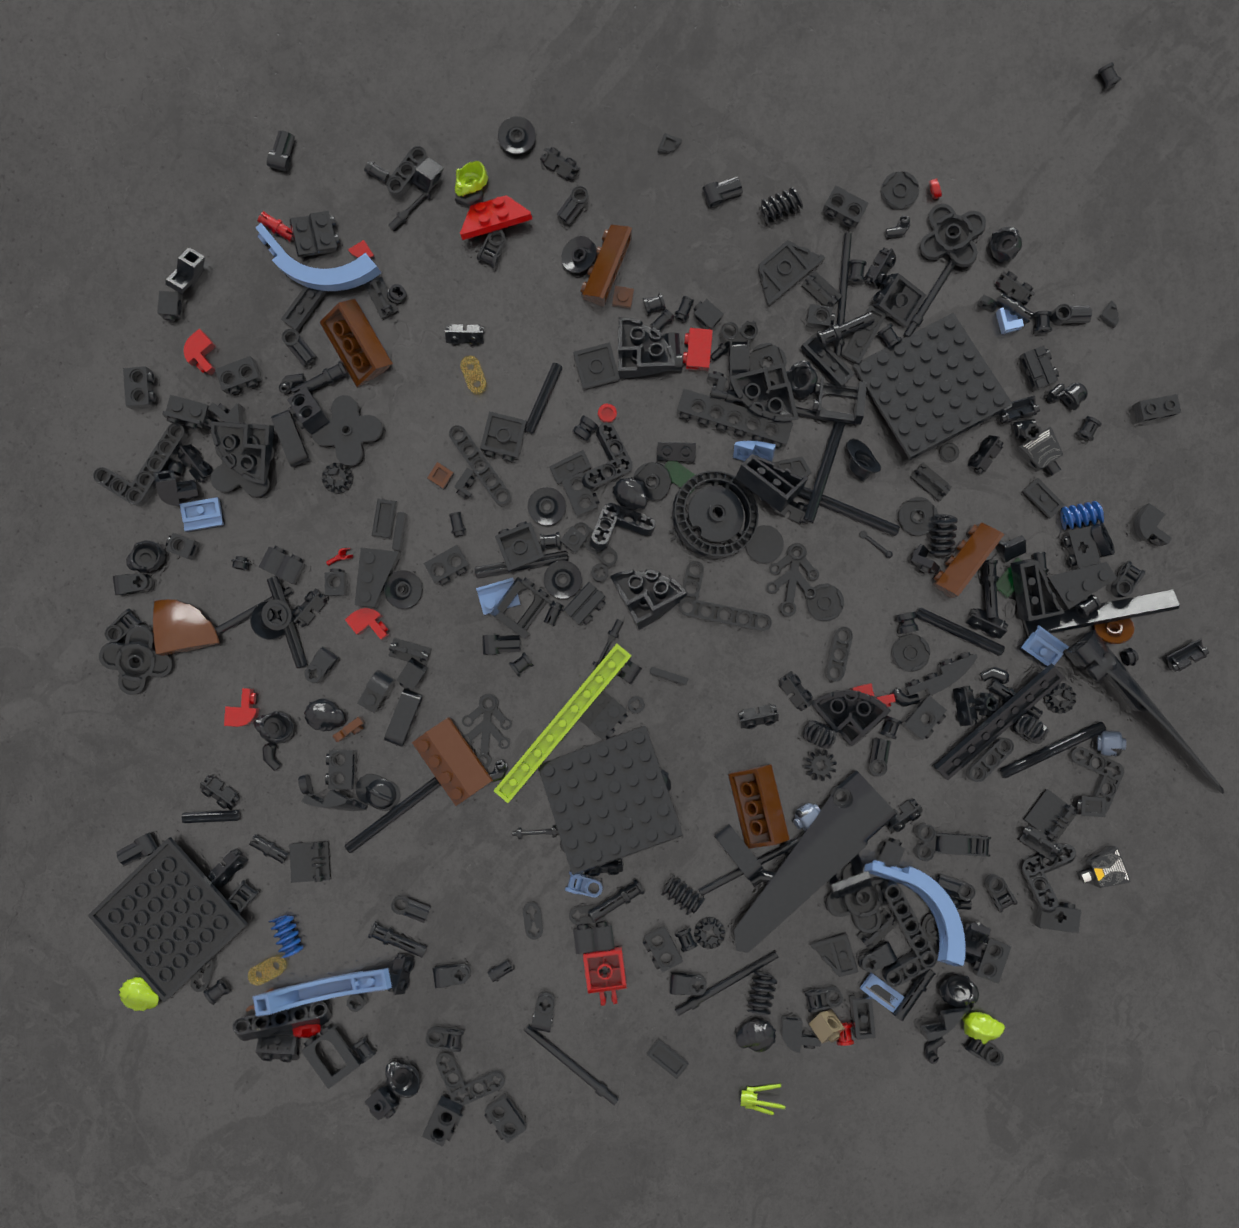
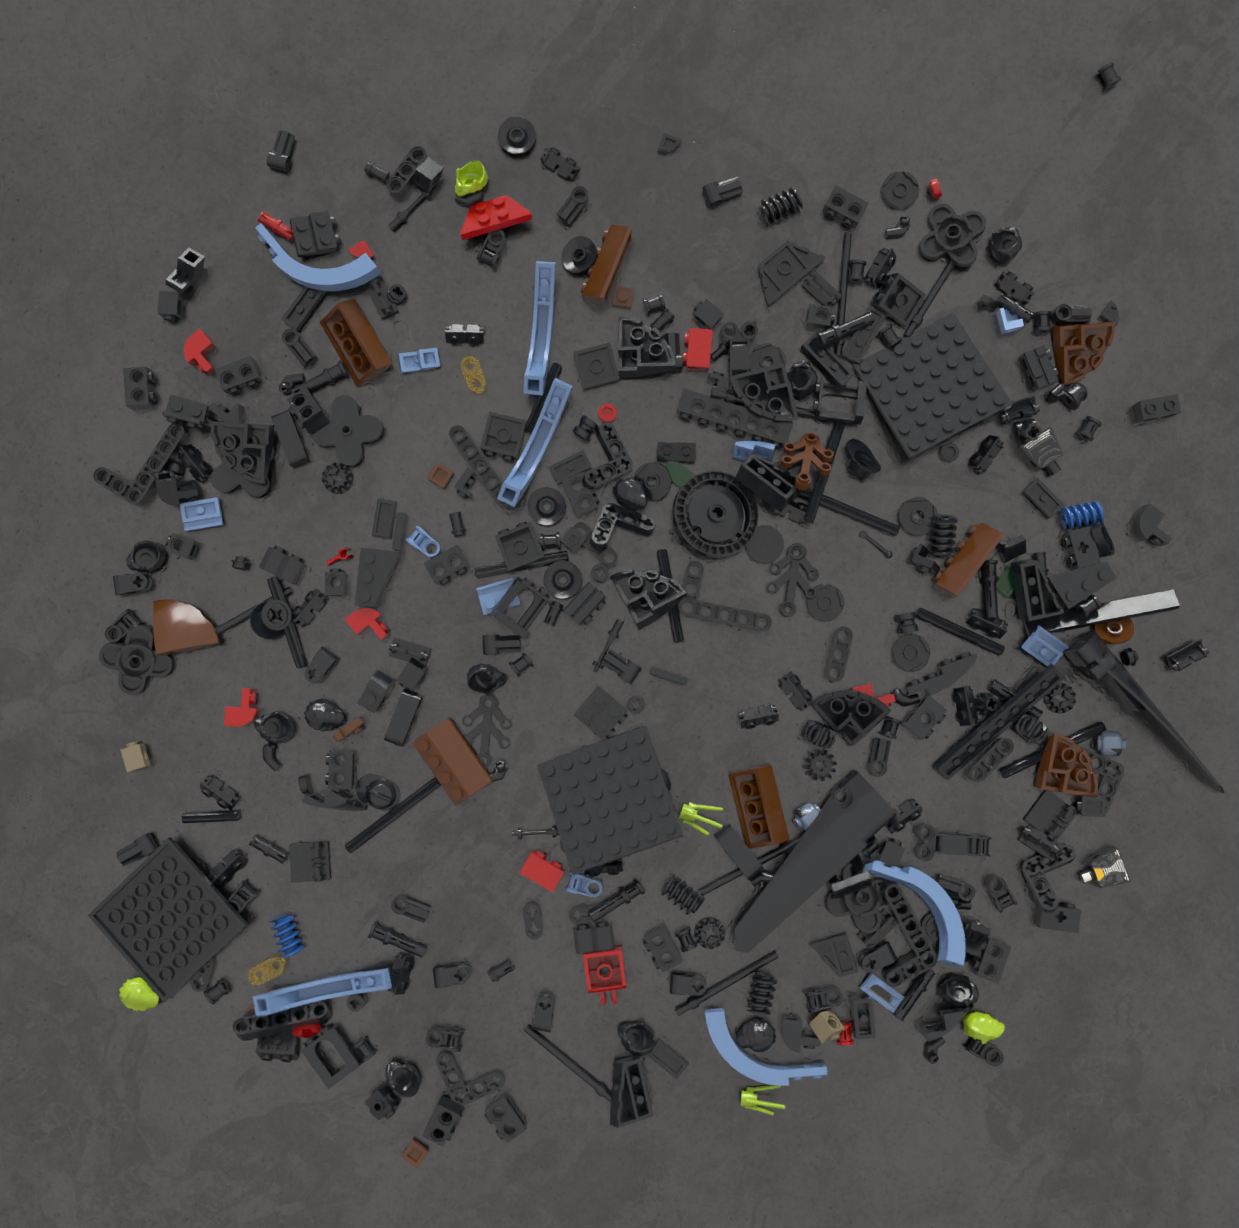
black dish [384,570,422,609] -> none
lime plate [494,643,632,803] -> none
black pin [675,296,694,322] -> none
black hinge [911,462,952,501] -> none
black arm [980,667,1009,684] -> none
black piece [1111,561,1145,598] -> none
none -> dark tan brick [121,741,151,772]
none -> medium blue slope [397,348,440,374]
none -> reddish brown plate [401,1139,429,1168]
none -> medium blue piece [405,525,442,559]
none -> black hair [466,663,507,696]
none -> medium blue arch [497,378,573,507]
none -> red brick [519,850,565,893]
none -> medium blue arch [523,261,556,395]
none -> black wedge [610,1056,653,1128]
none -> black hair [617,1022,655,1057]
none -> black axle [657,549,684,643]
none -> lime plant [679,802,723,836]
none -> medium blue arch [704,1008,827,1086]
none -> reddish brown plant [781,433,834,490]
none -> black bush [861,836,883,859]
none -> reddish brown brick [1034,733,1098,797]
none -> reddish brown brick [1052,322,1115,385]

